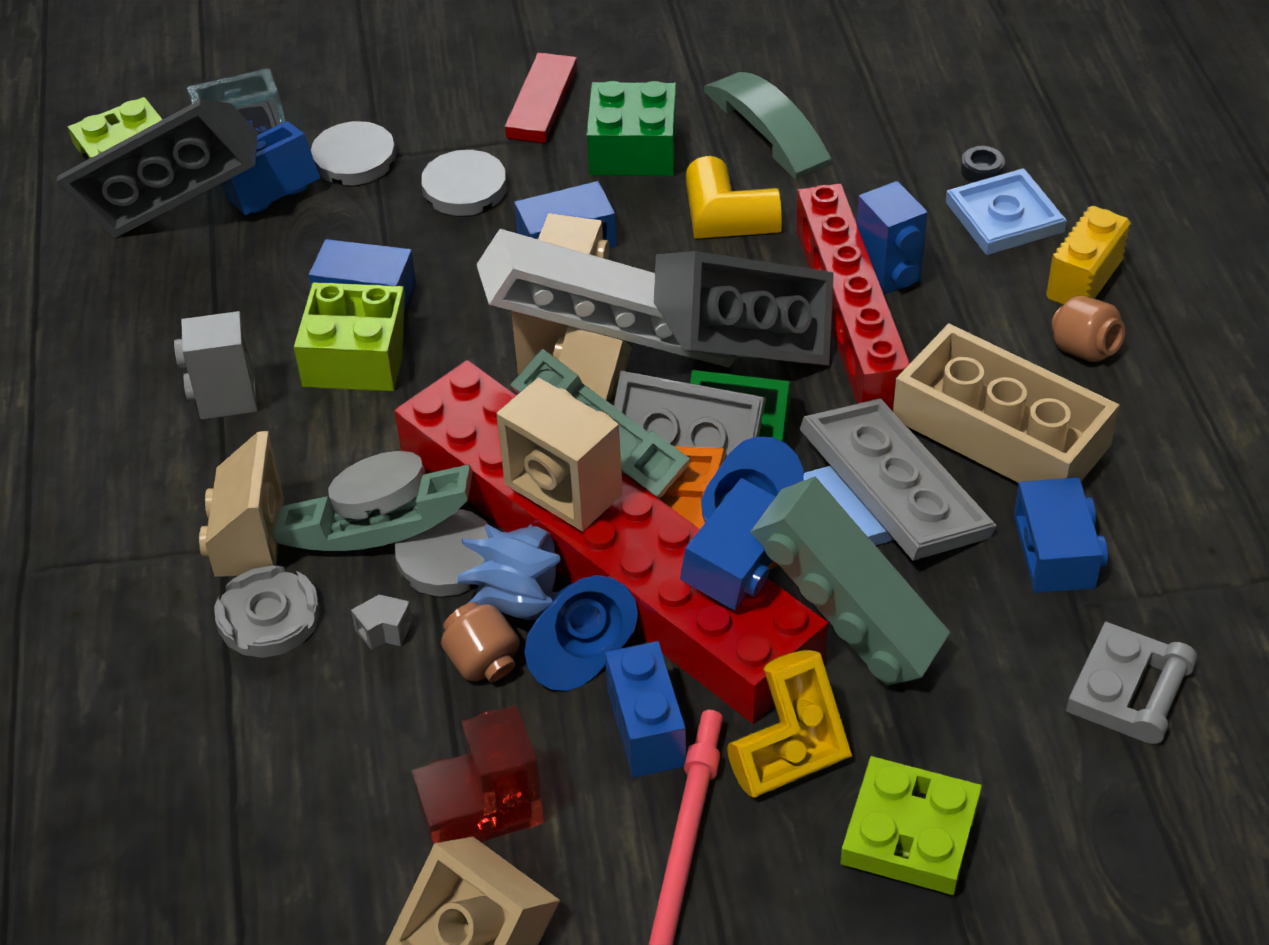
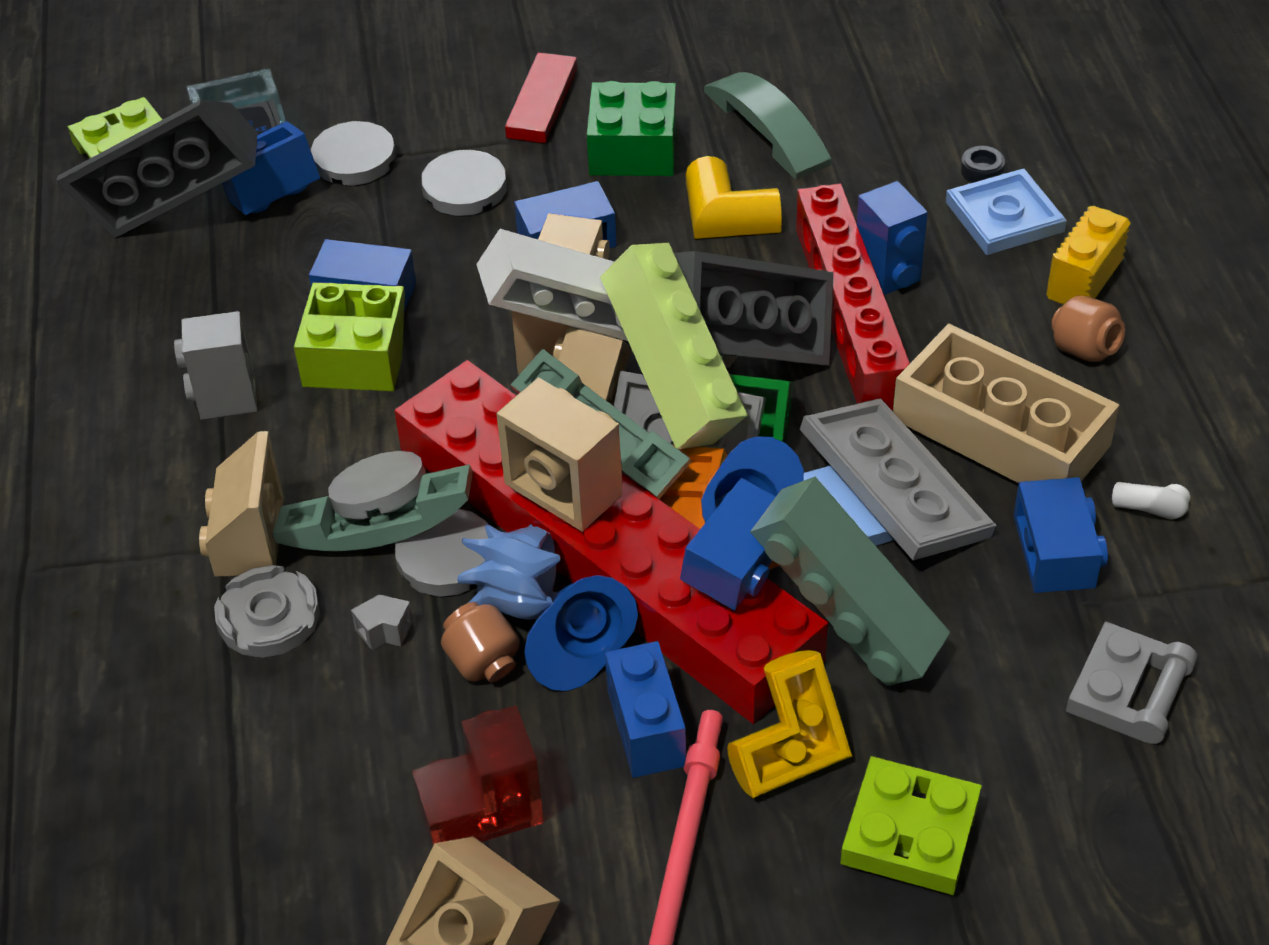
none -> yellowish green brick [600,243,747,450]
none -> white arm [1112,482,1190,520]

